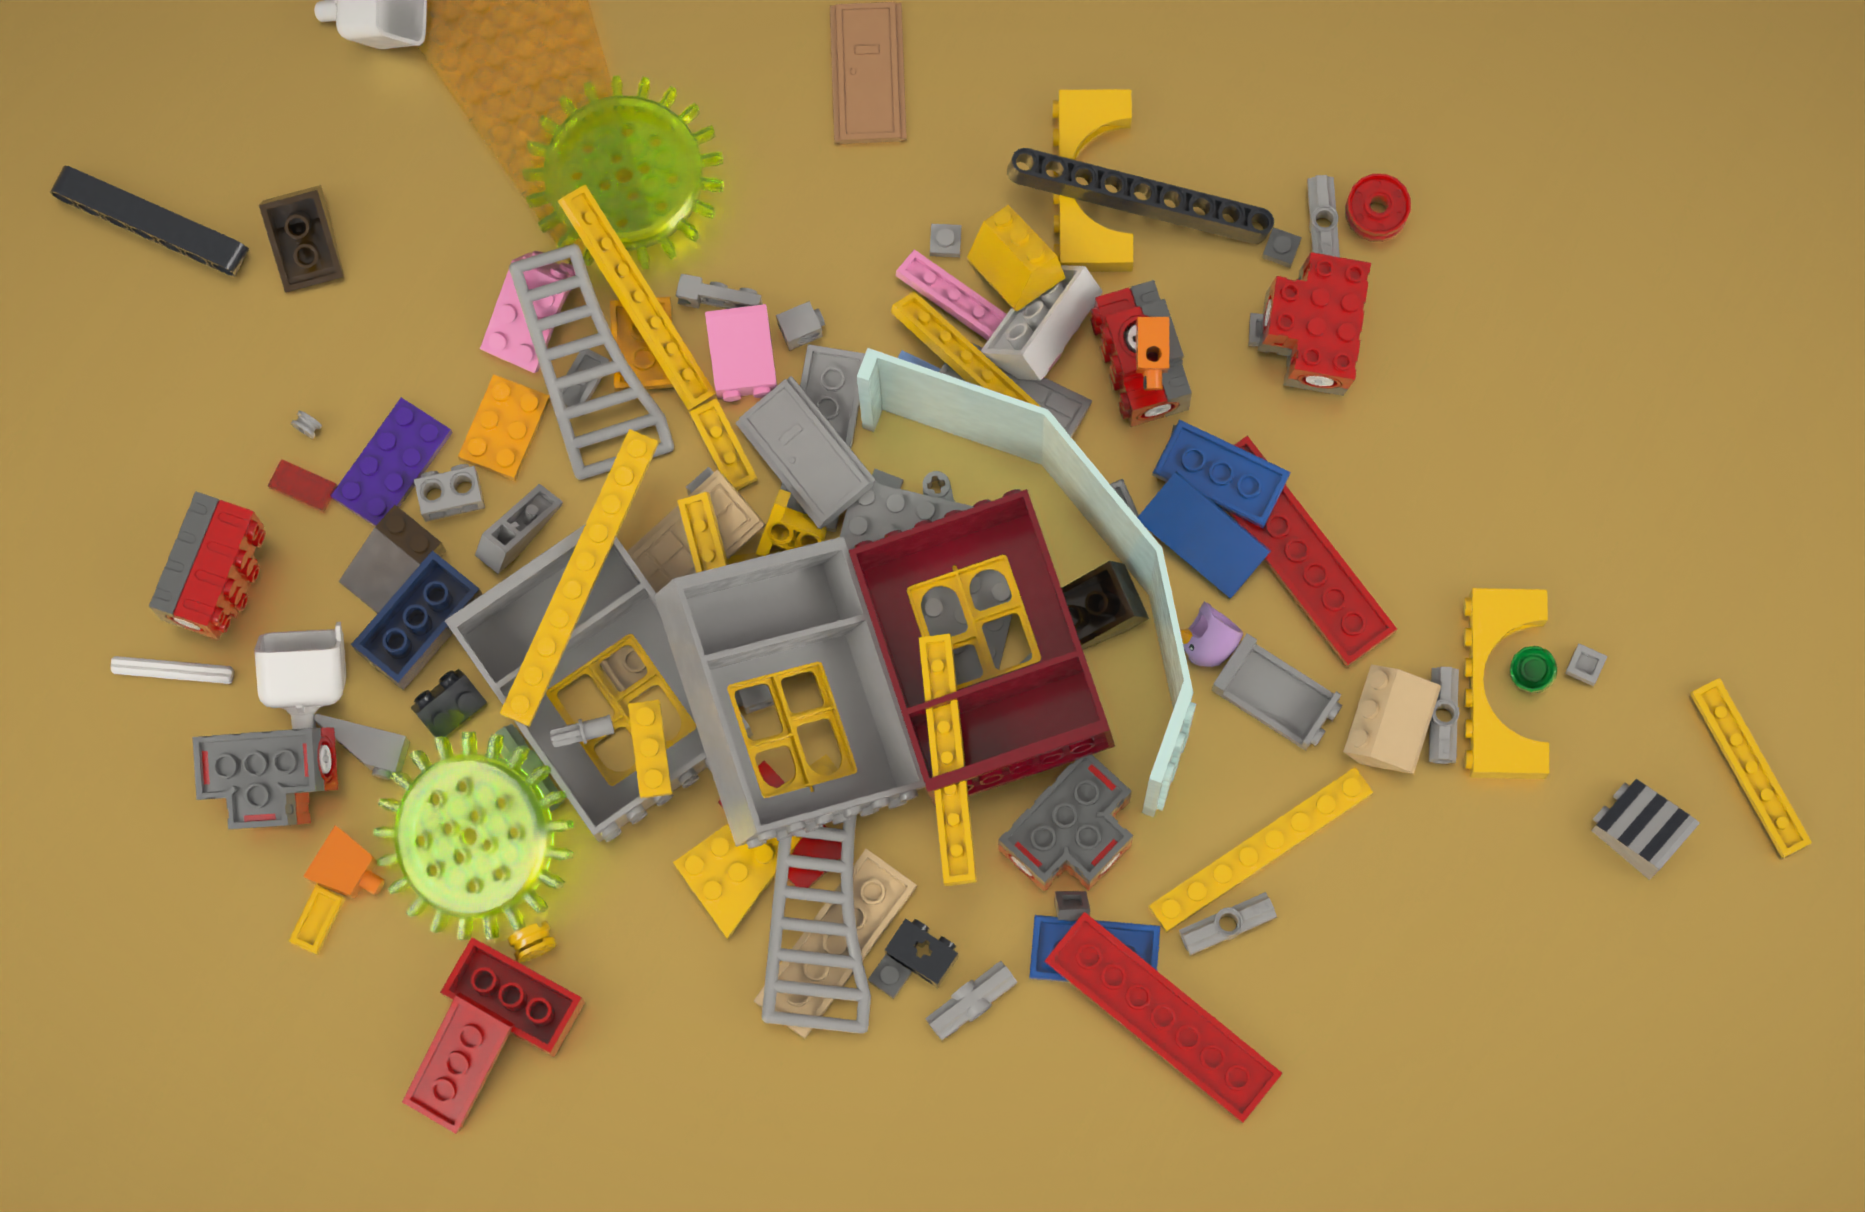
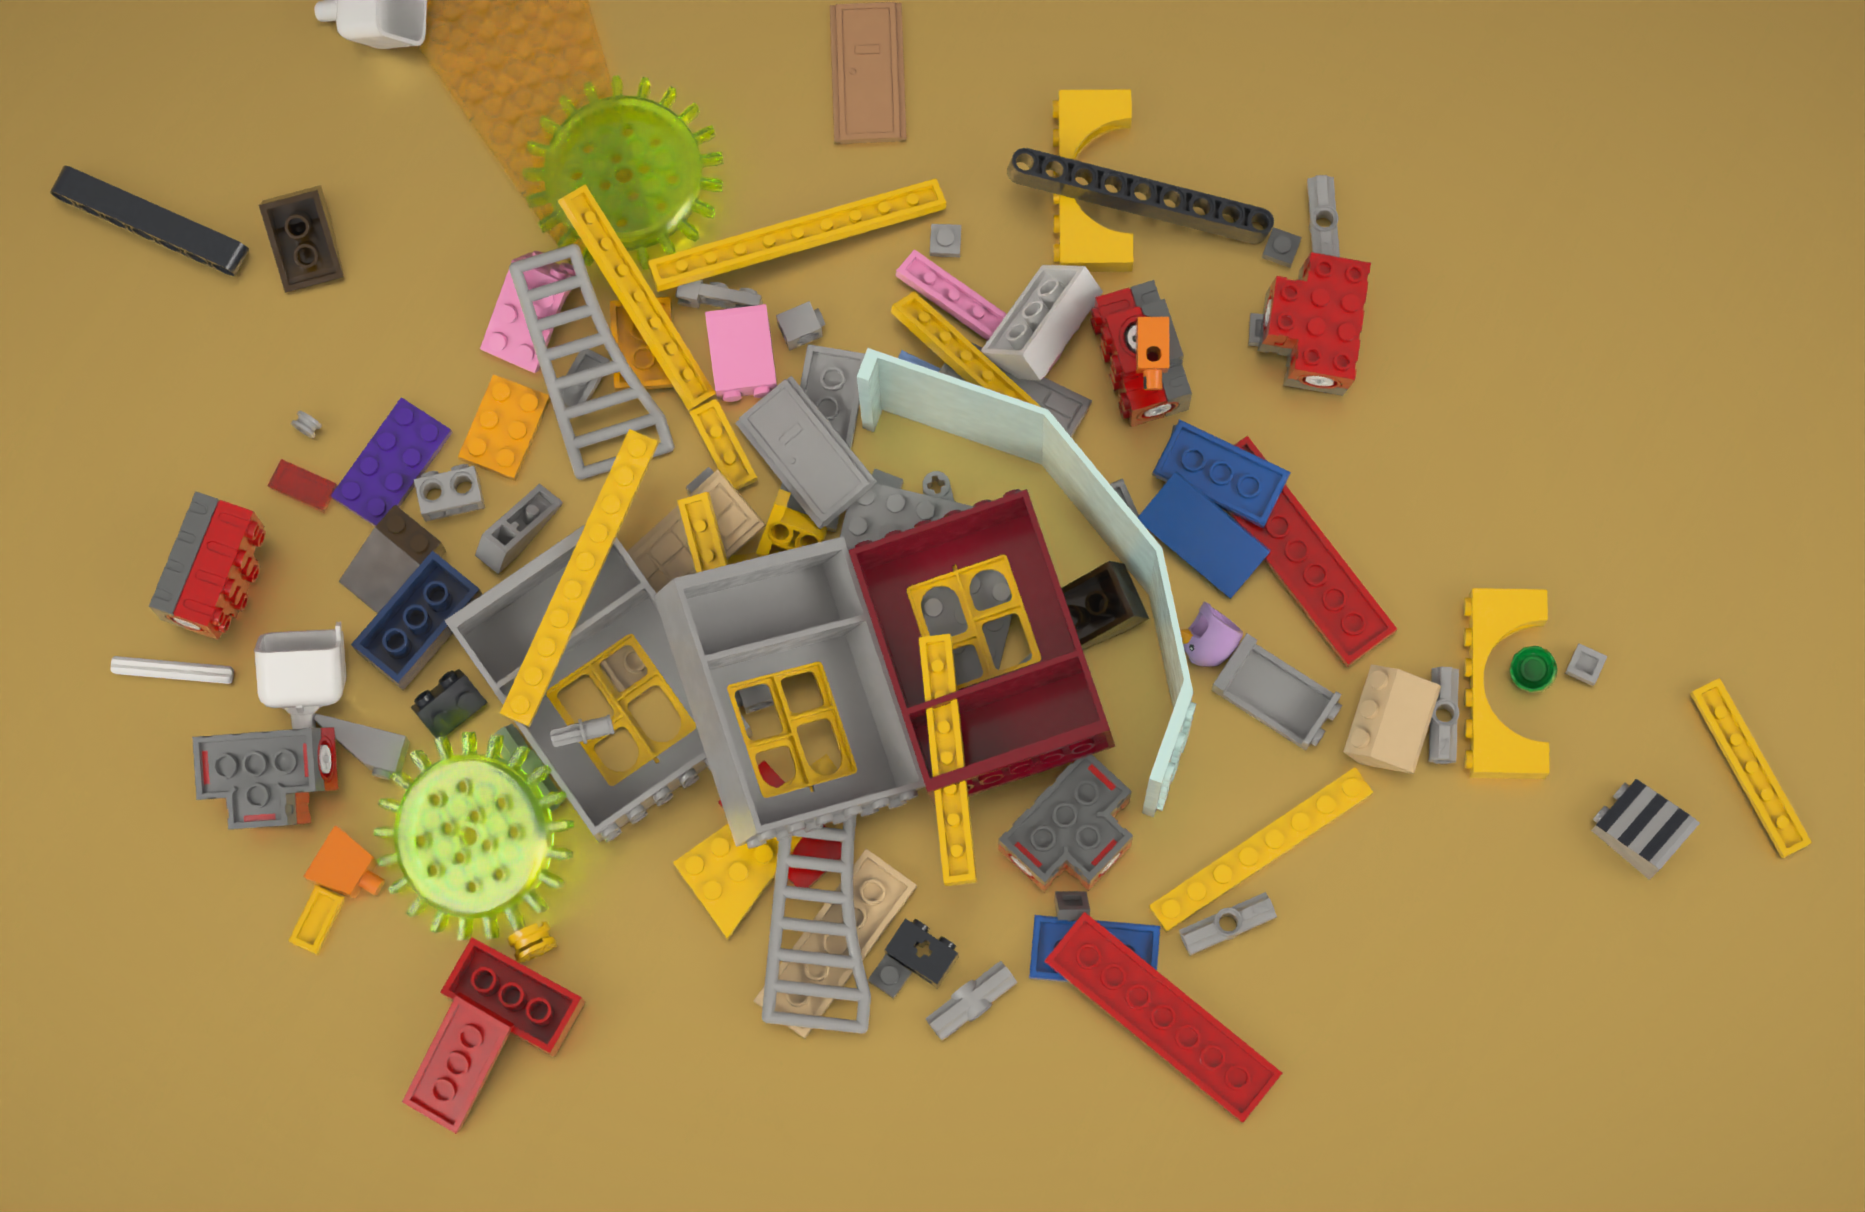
yellow plate [628,699,672,799] -> none
yellow slope [967,204,1066,312] -> none
red wheel [1345,174,1411,242] -> none
none -> yellow plate [648,178,946,292]

